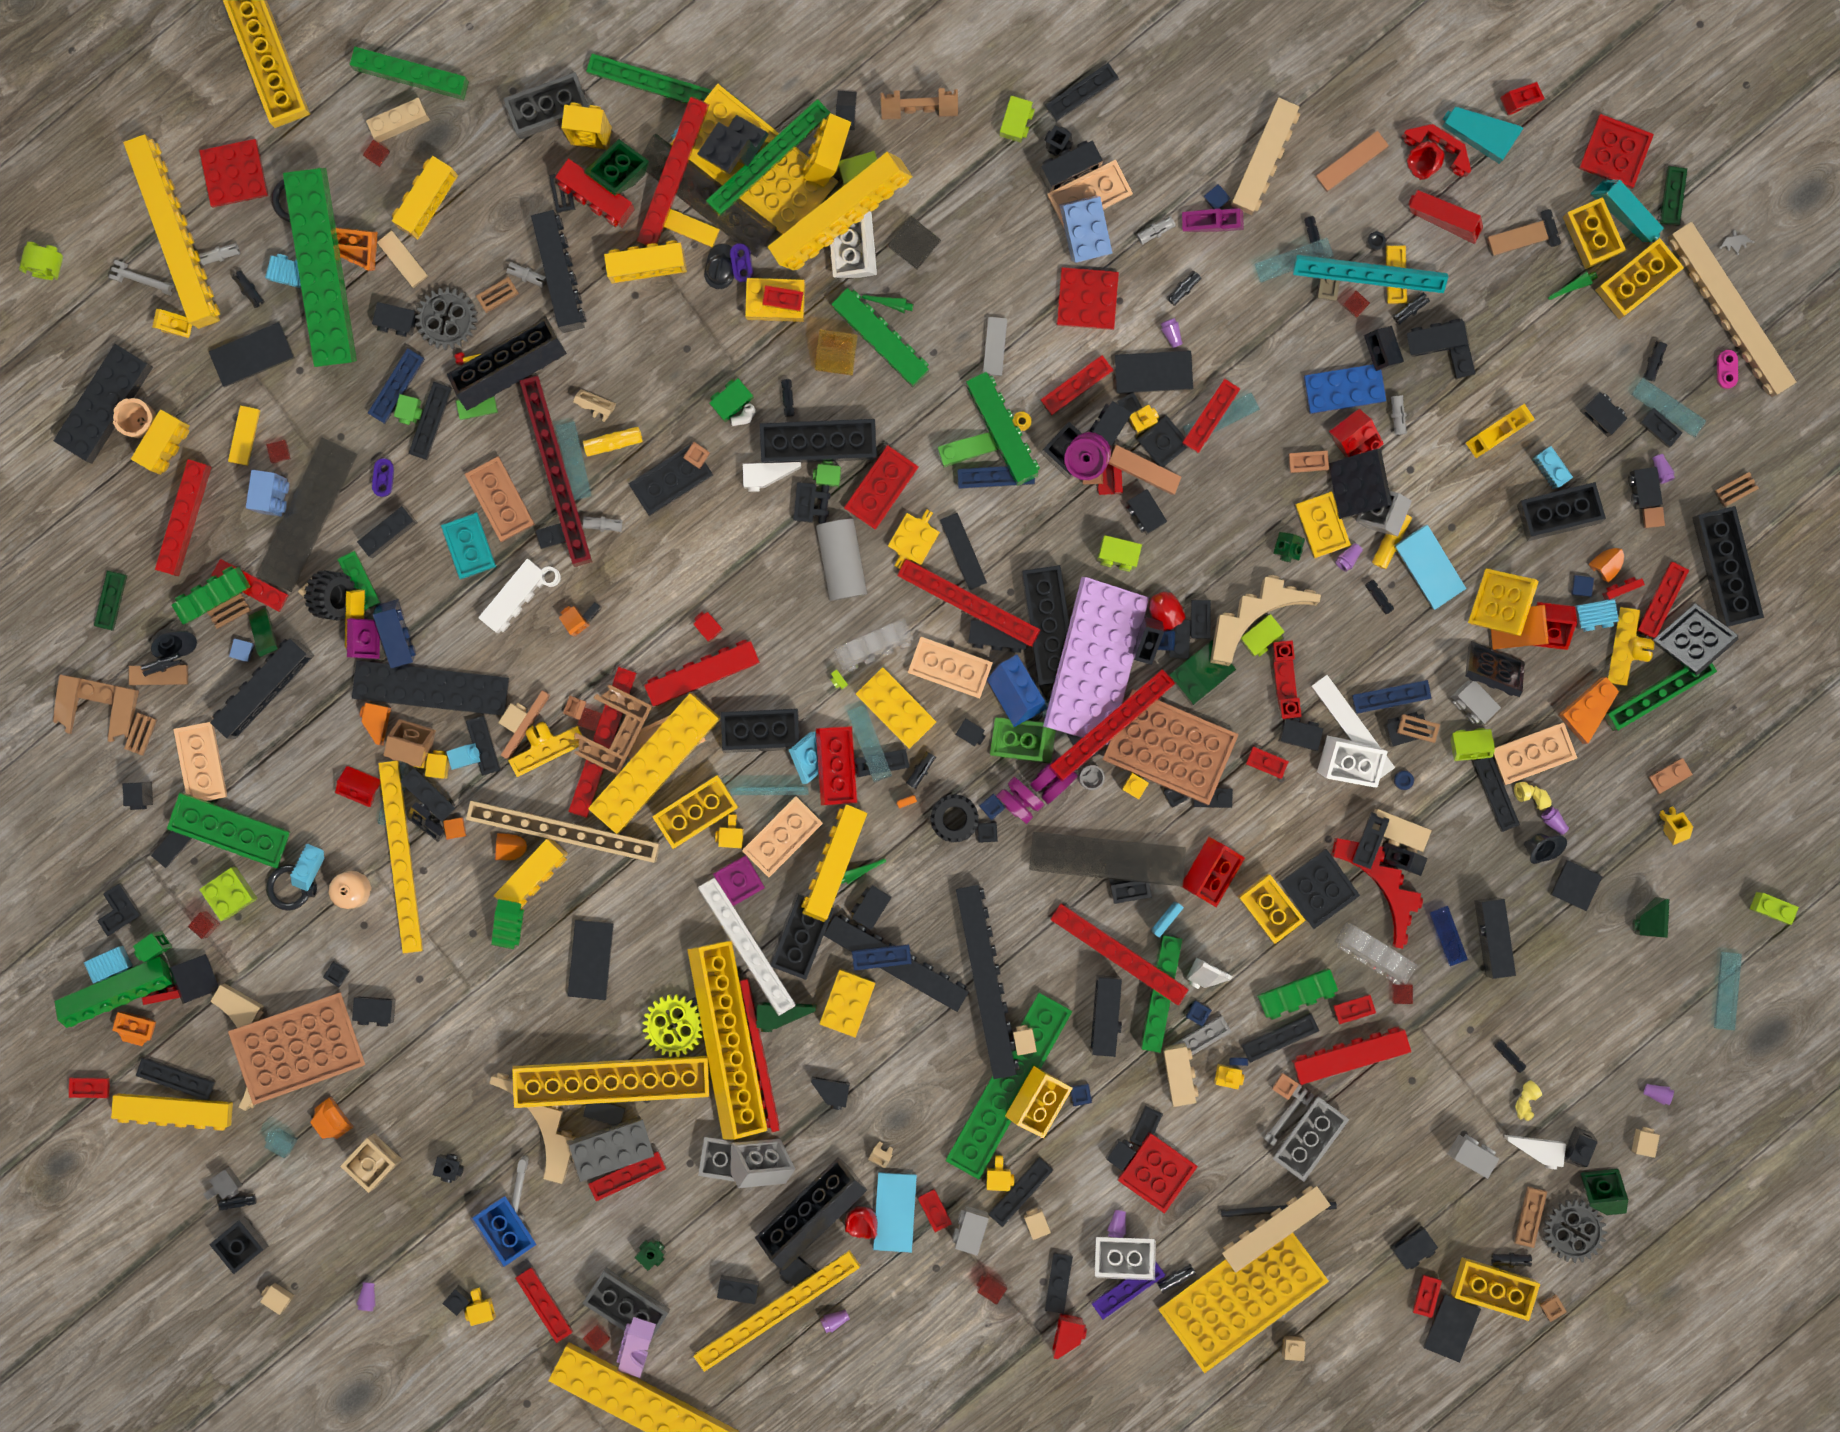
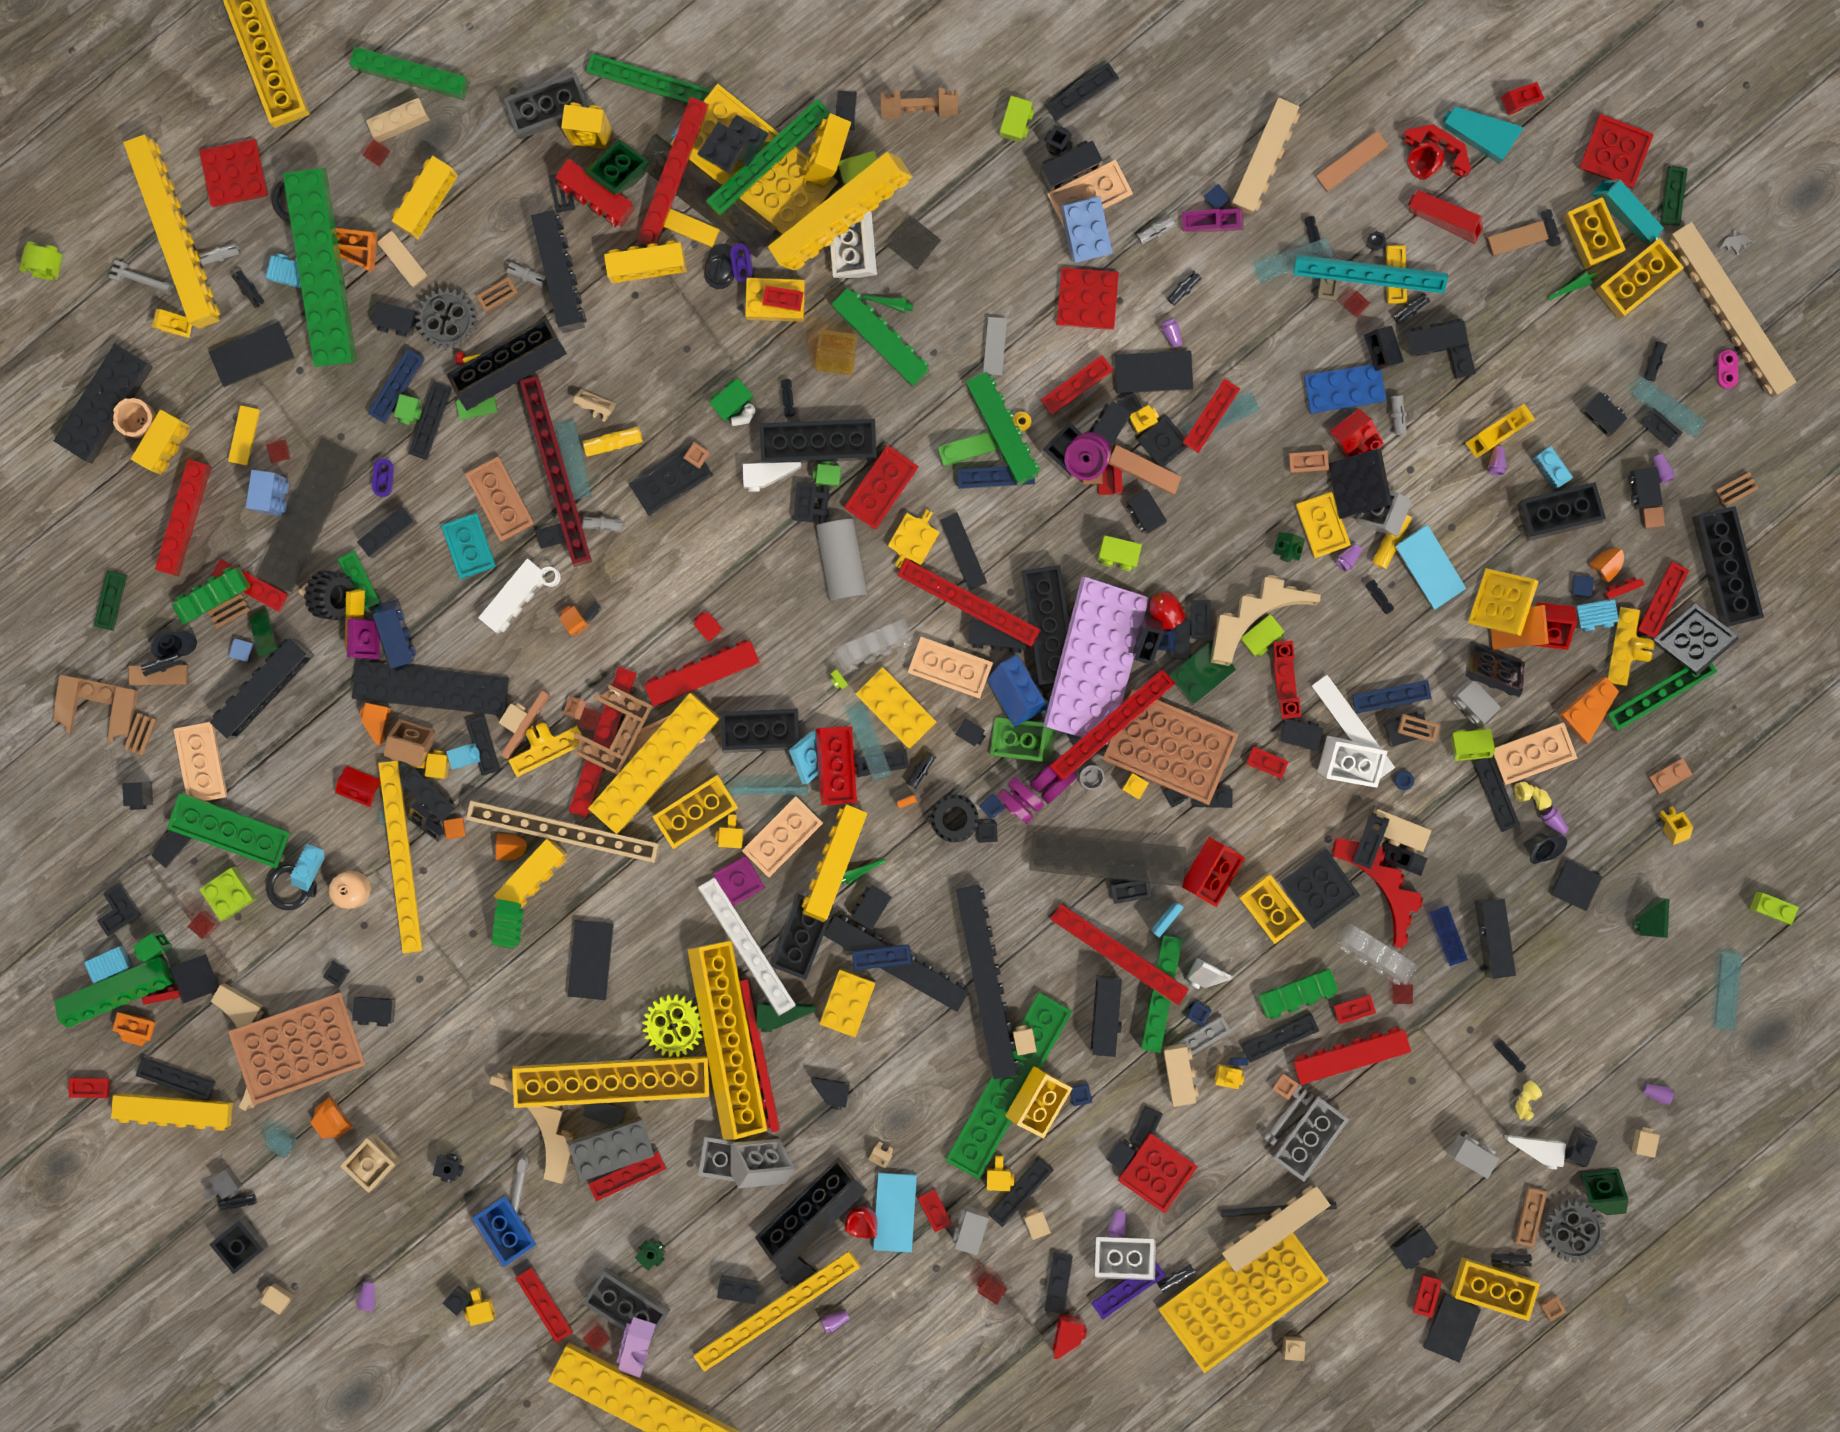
none -> medium lavender cone [1487,446,1507,476]

